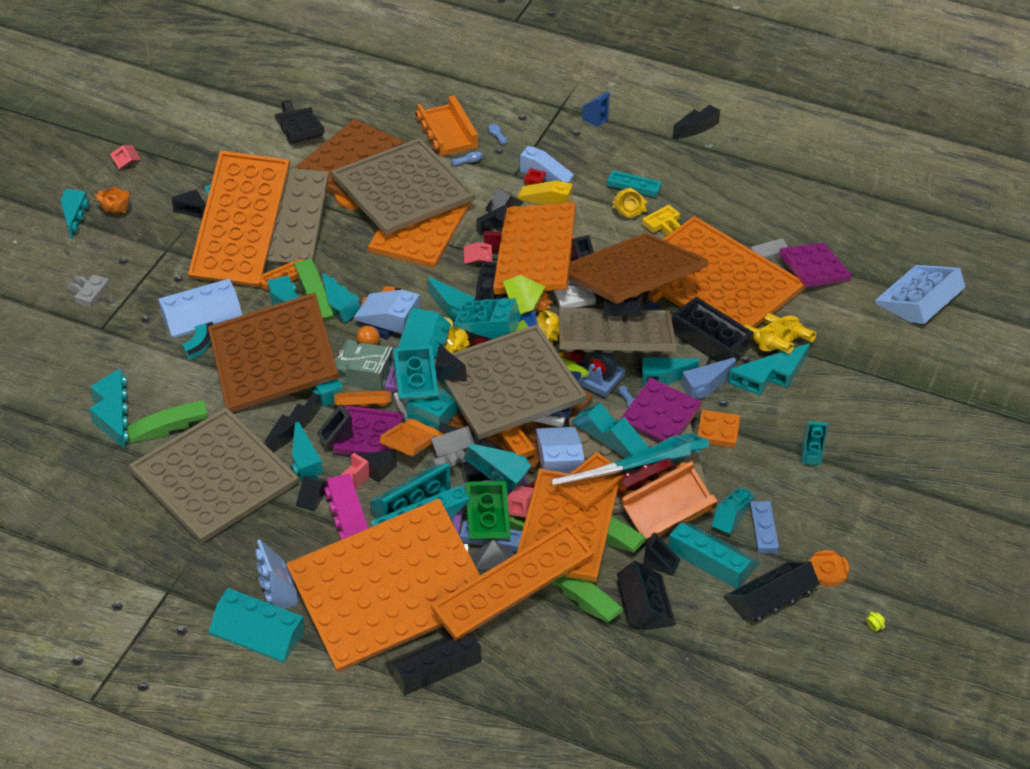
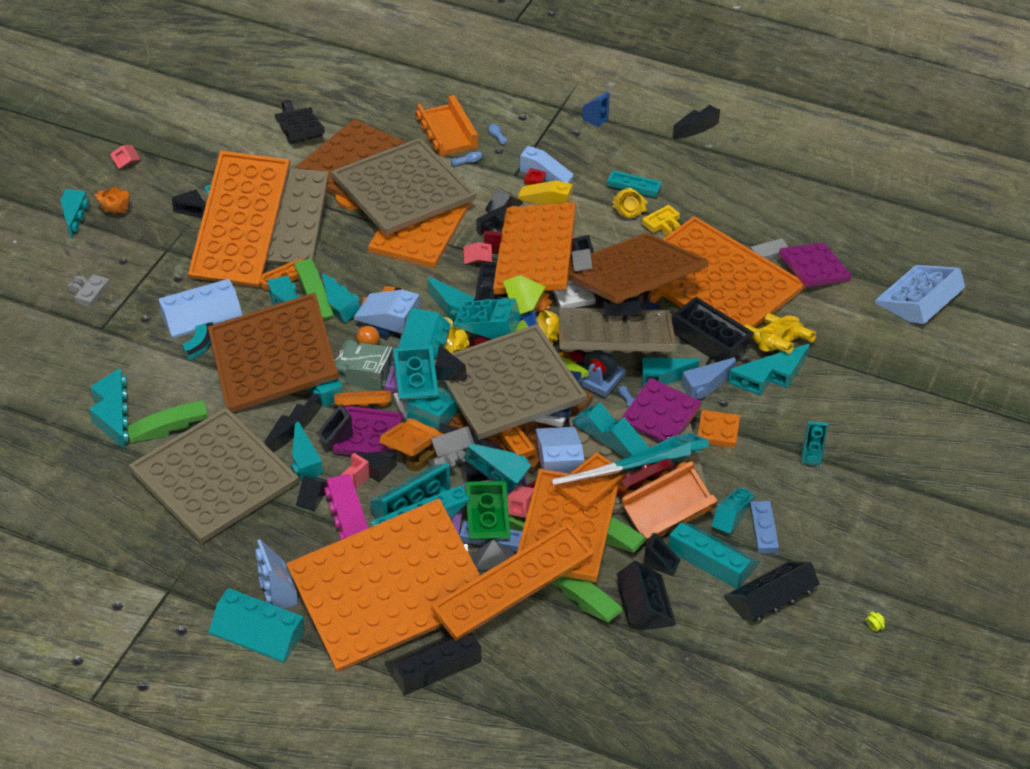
orange tile [809,550,849,587] -> none
none -> pearl gold beam [406,443,437,472]
none -> light grey tile [572,249,592,272]

